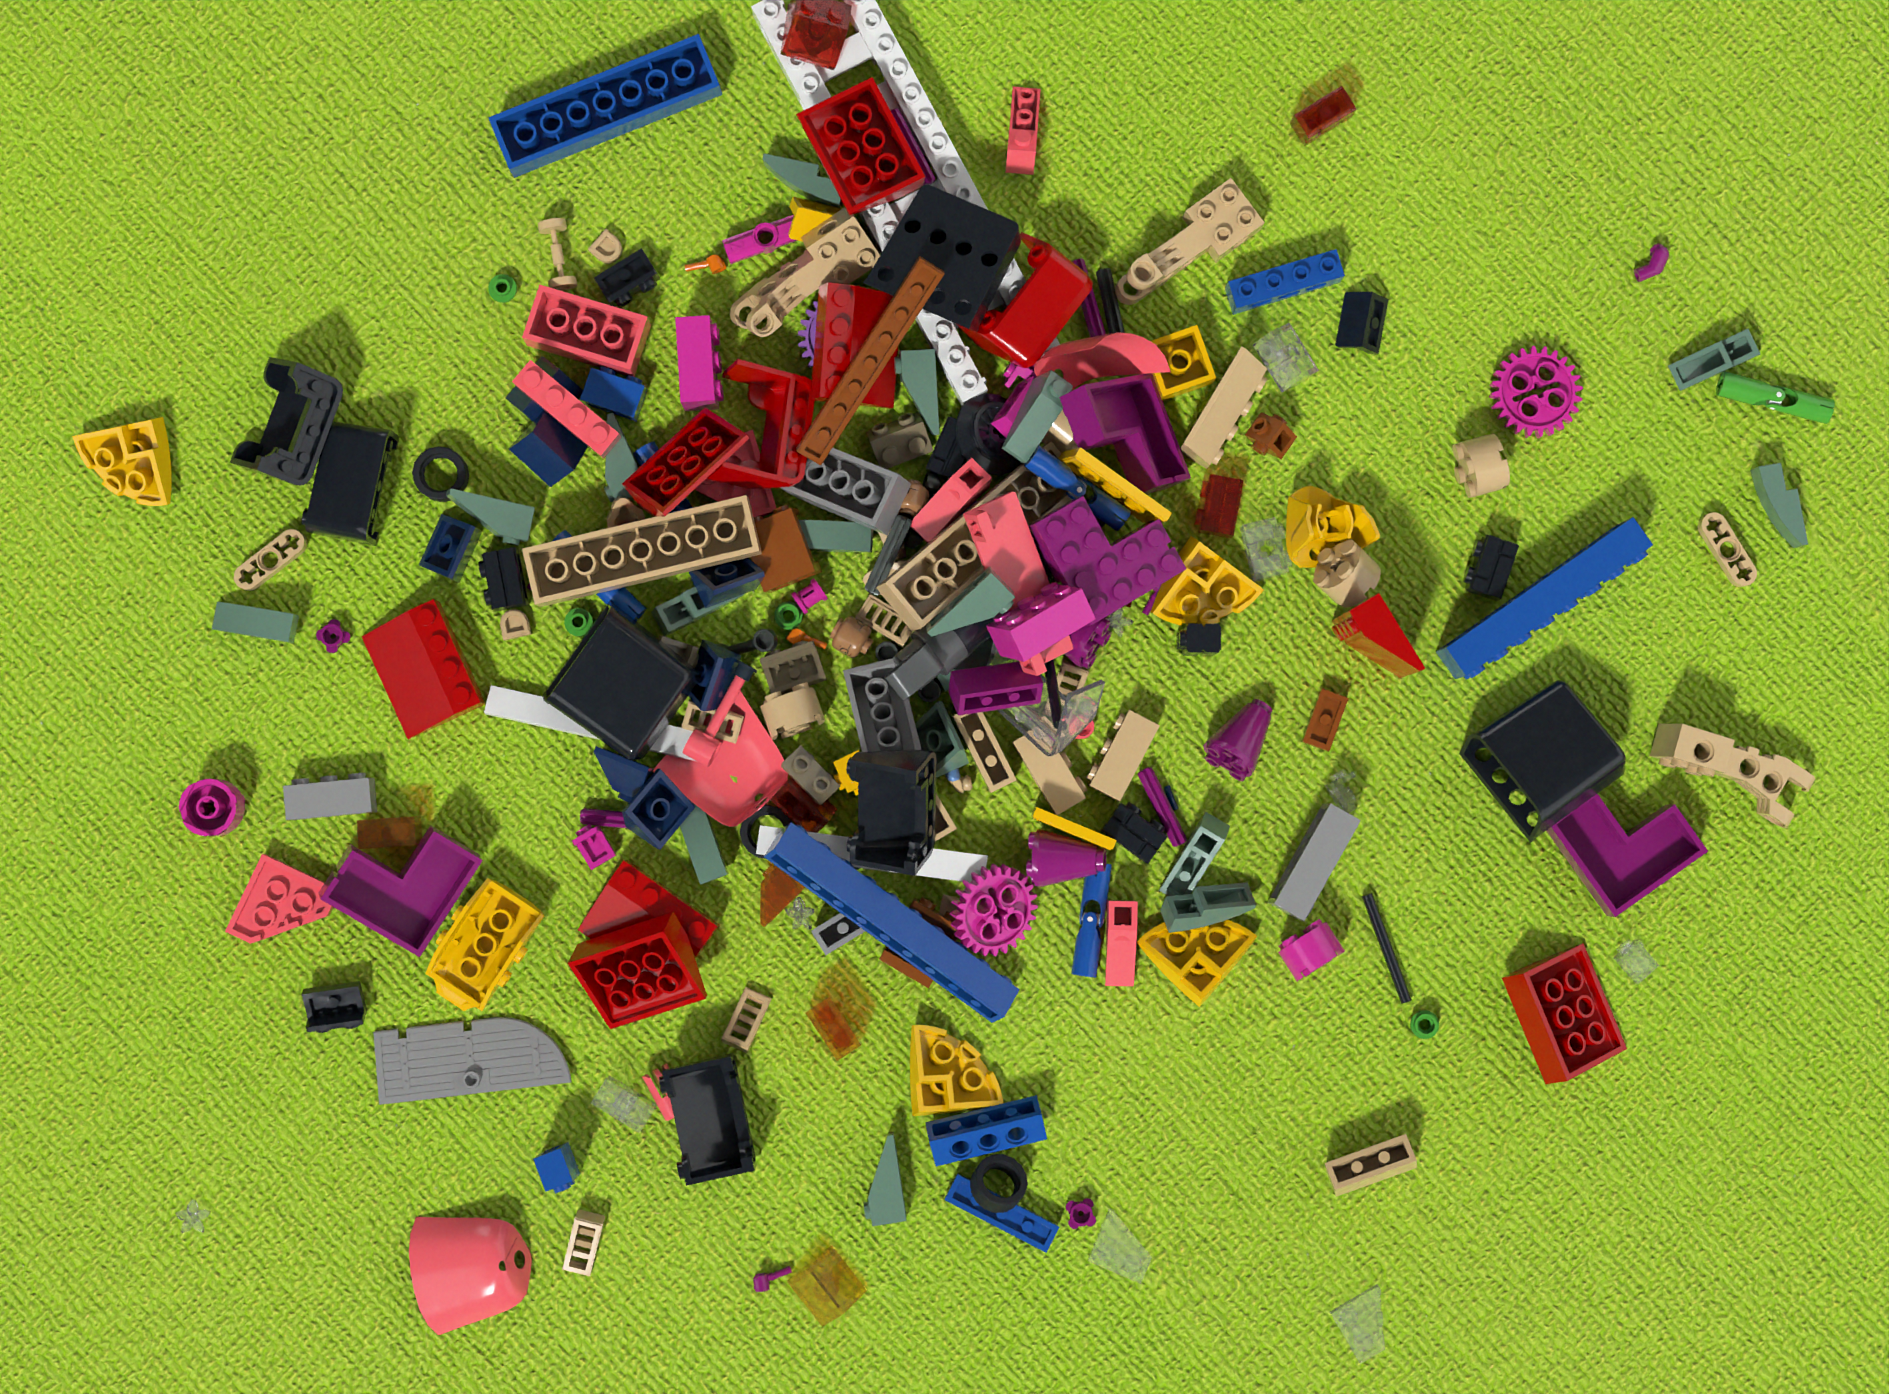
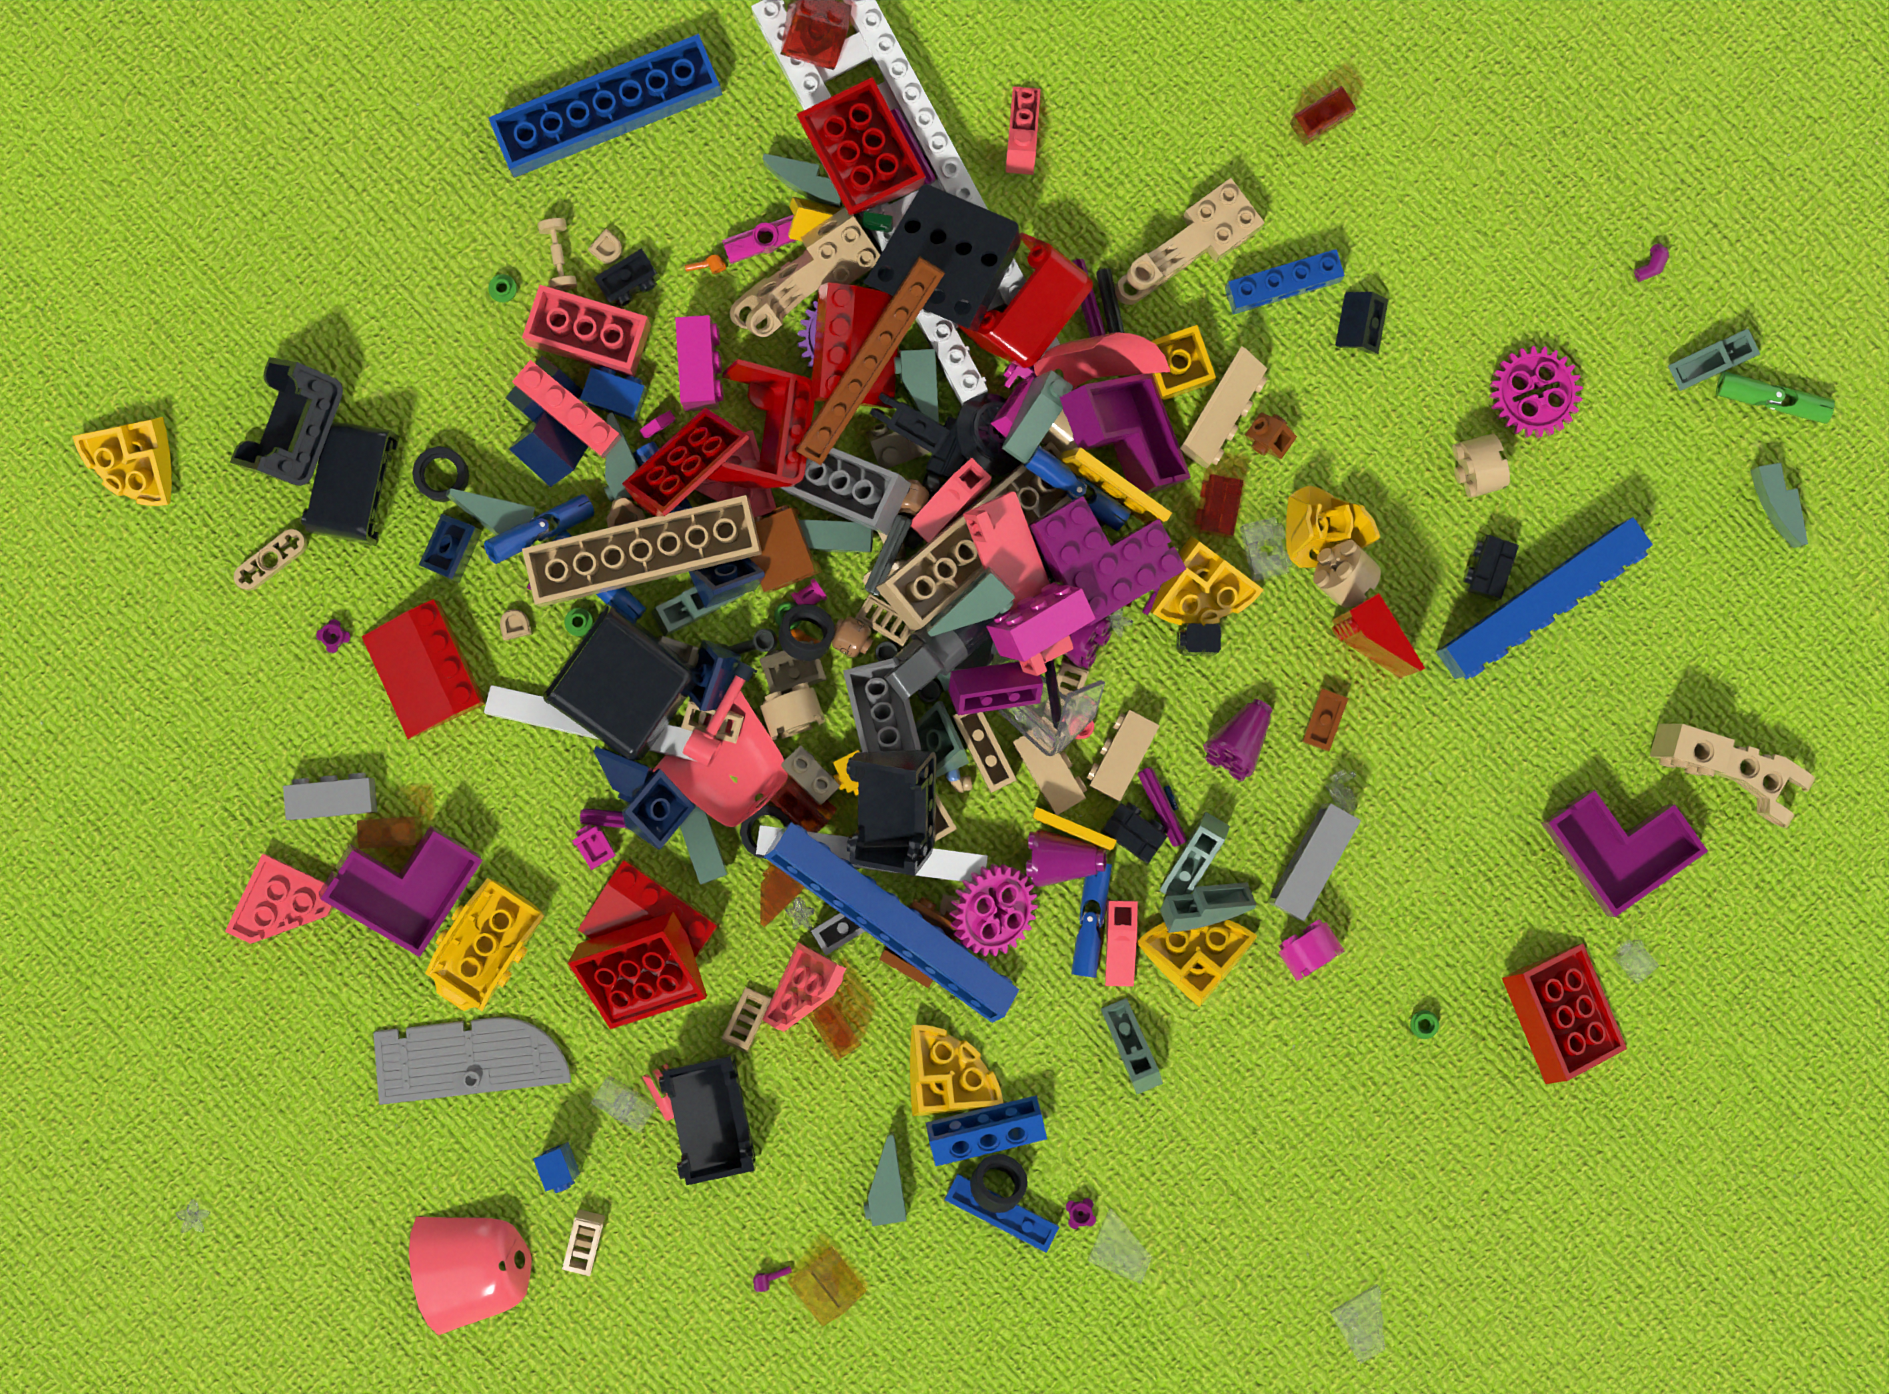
dark pink brick [179,779,245,836] -> none
sand green slope [212,602,299,644] -> none
black bracket [302,981,367,1033] -> none
black brick [478,547,529,611] -> none
clear brick [1253,323,1319,392] -> none
tan brick [1325,1134,1417,1197] -> none
black bar [1362,893,1412,1004] -> none
black piece [1459,680,1626,843] -> none
tan beam [1698,512,1757,587] -> none
none -> blue piece [484,494,594,564]
none -> dark pink tile [640,410,676,439]
none -> coral plate [763,942,846,1032]
none -> black tyre [779,604,835,661]
none -> dark green tile [863,211,893,233]
none -> black hinge [870,392,951,455]
none -> sand green slope [1101,998,1163,1094]

